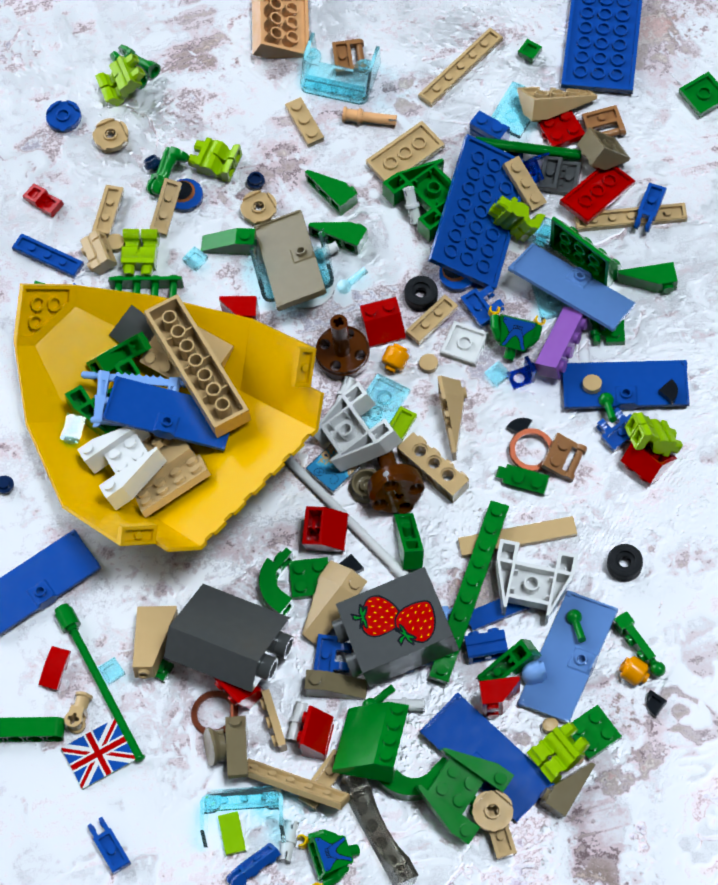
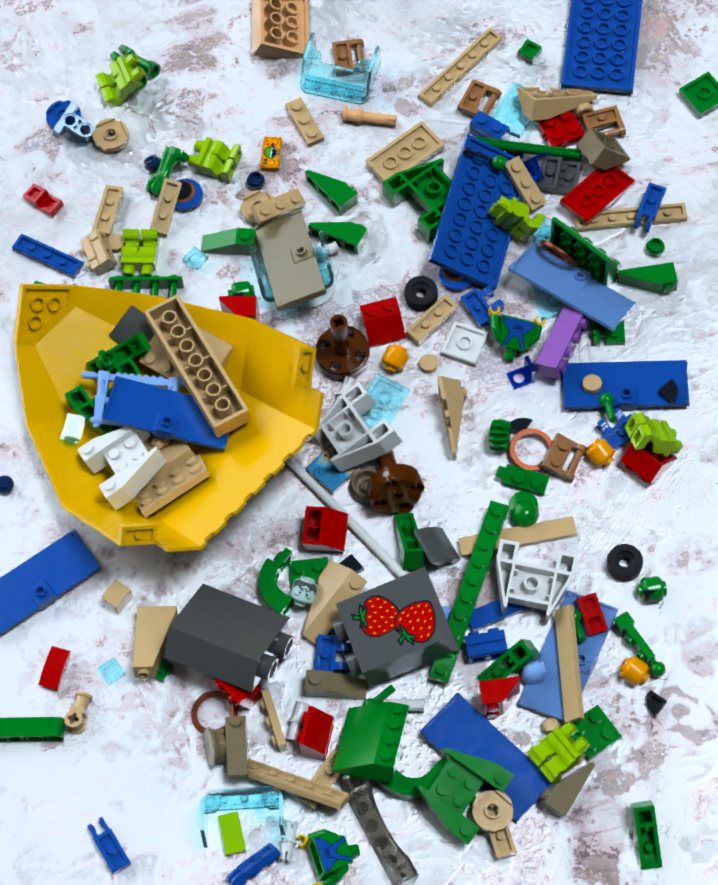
flag [55,603,146,790] -> none
clear light blue bar [337,267,368,294] -> none
lime tile [390,406,417,447] -> none
tan brick [397,432,469,503] -> none
white pin [402,186,421,225] -> none
clear light blue tile [484,361,512,388] -> none
none -> tile [53,101,93,142]
none -> green plate [96,350,116,371]
none -> tan panel [102,579,133,614]
none -> green head [228,281,255,296]
none -> tan plate [250,188,306,224]
none -> light orange tile [261,137,283,171]
none -> light aqua head [290,576,318,607]
none -> dark grey slope [413,527,461,566]
none -> medium nougat plate [457,79,502,117]
none -> hinge [463,147,507,171]
none -> green gear [488,419,511,452]
none -> green cap [509,491,539,527]
none -> copper piece [540,239,578,267]
none -> tan tile [554,604,584,723]
none -> tan tile [575,103,594,119]
none -> red slope [577,592,608,636]
none -> light orange head [586,438,615,467]
none -> green slope [630,800,662,870]
none -> green head [636,576,667,603]
none -> green plate [646,238,665,256]

